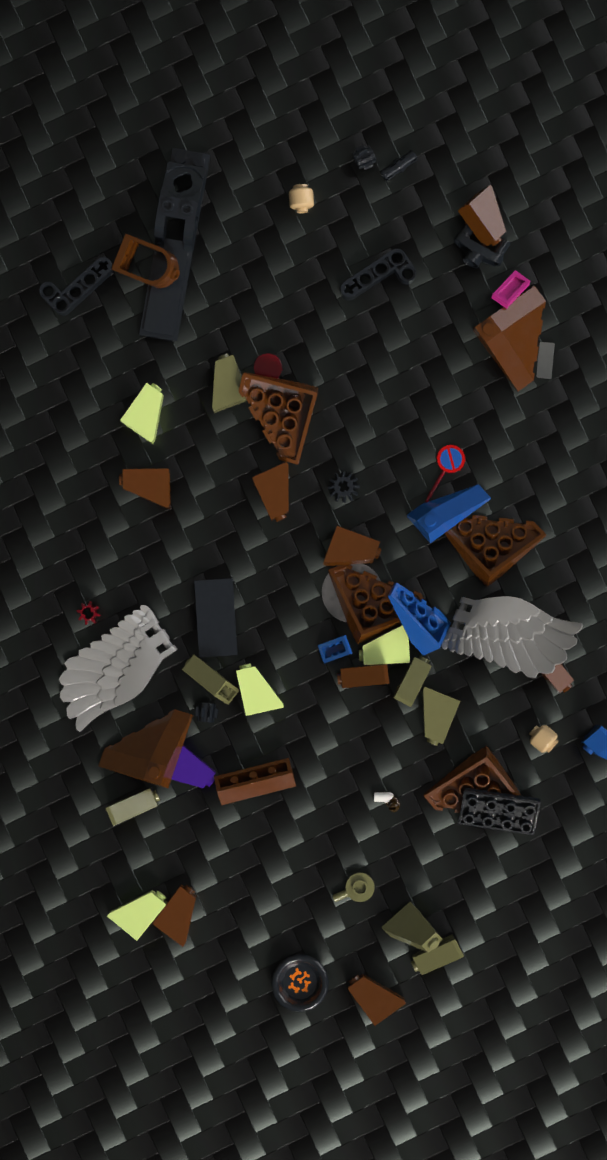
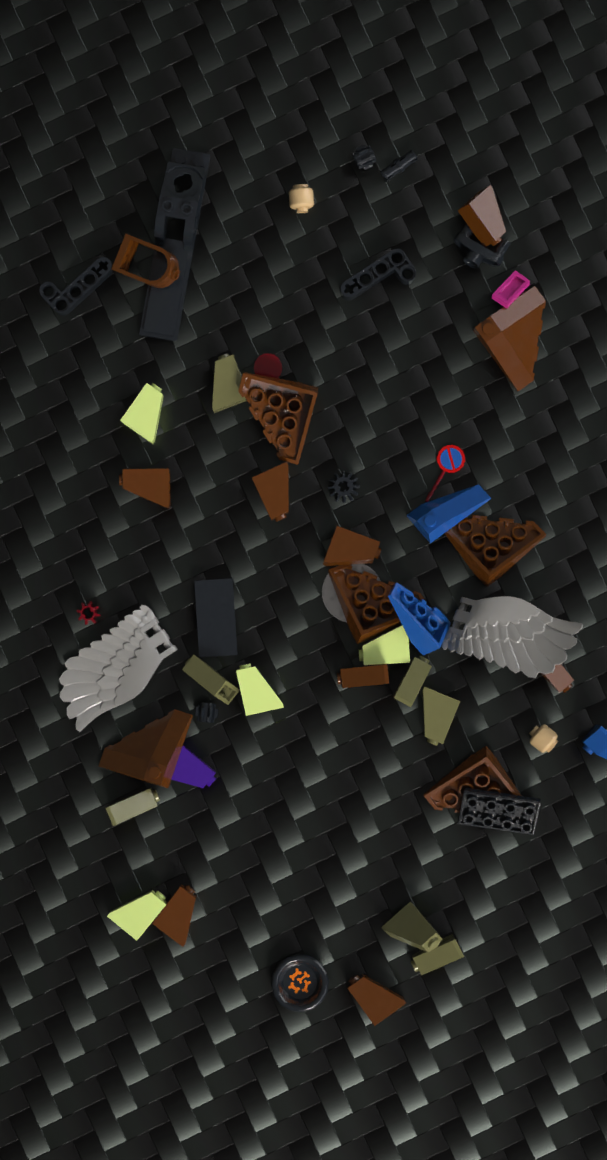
reddish brown brick [214,758,296,805] -> none
blue slope [318,635,352,663] -> none
olive piece [332,872,374,902] -> none
arm [374,792,400,812] -> none
dark grey sticker [536,342,555,379] -> none

